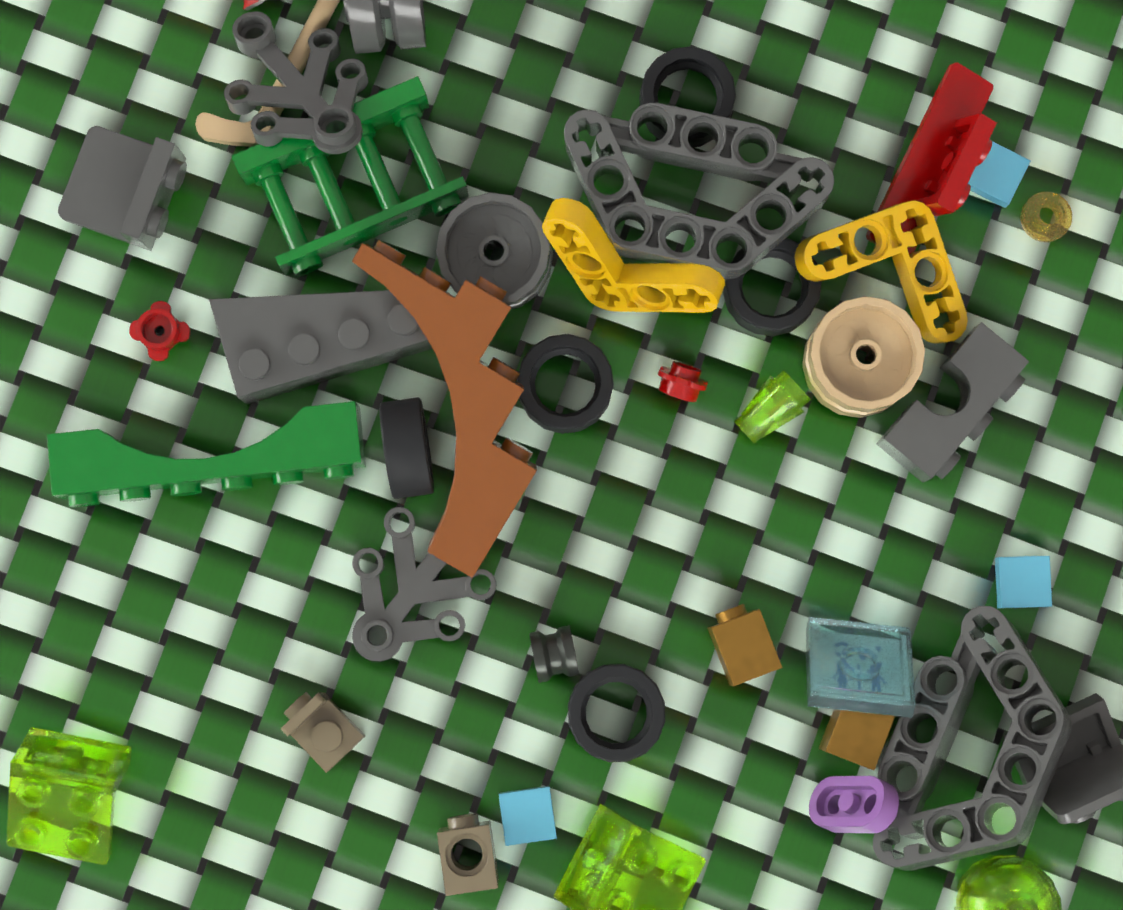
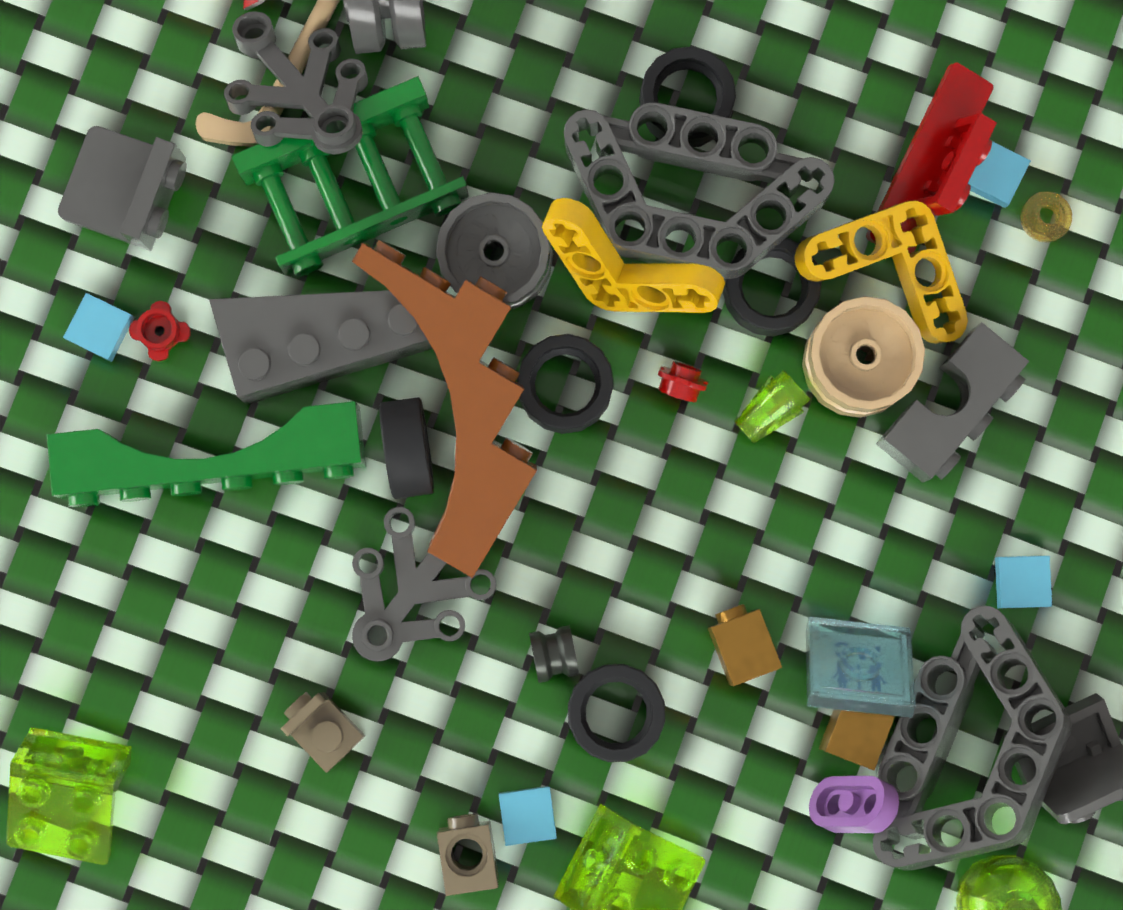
none -> medium azure tile [63,293,135,362]

